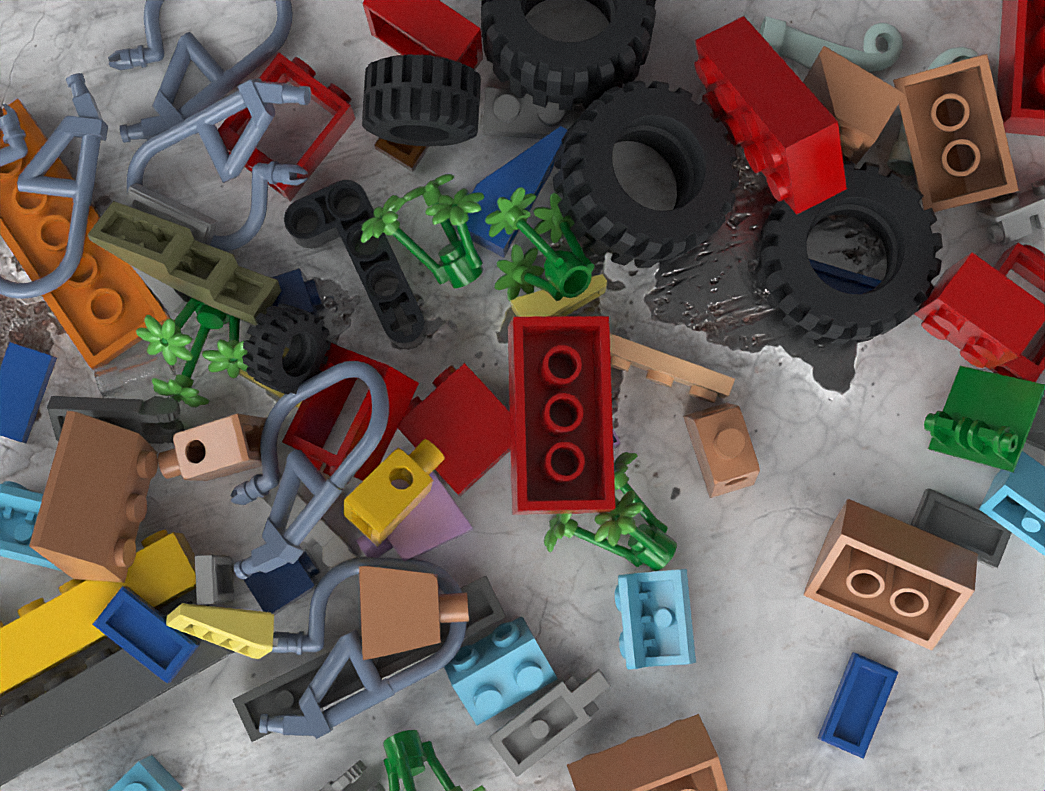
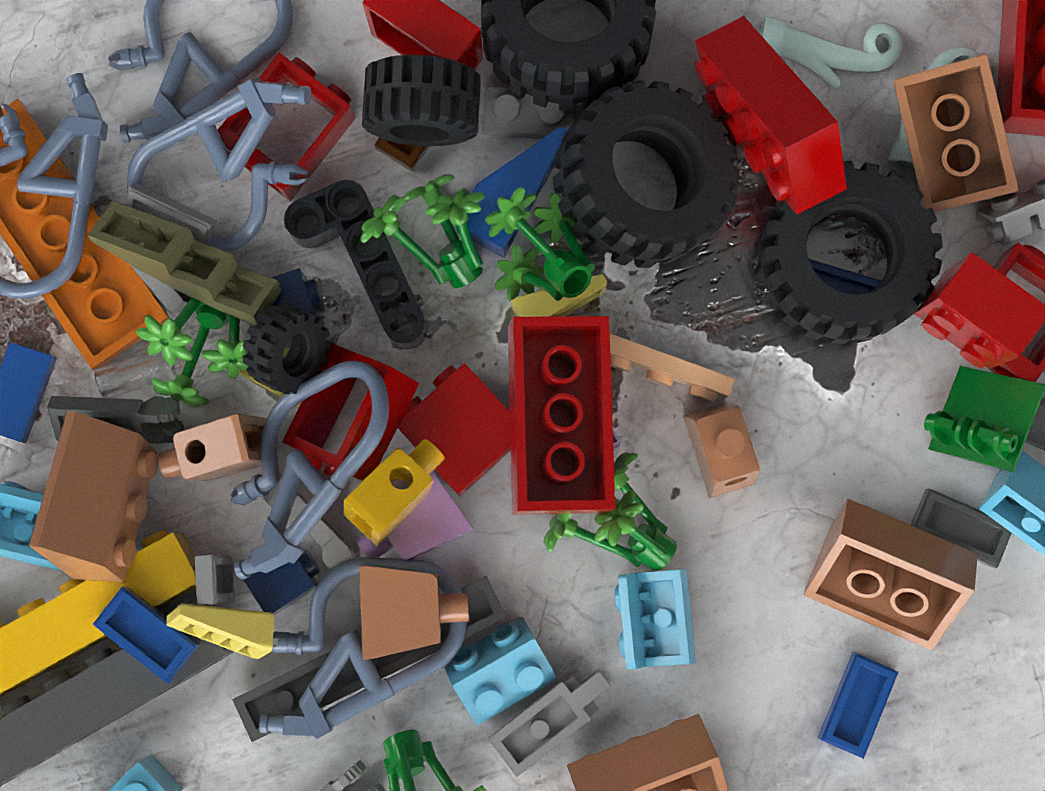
nougat slope [803,46,904,165] -> none

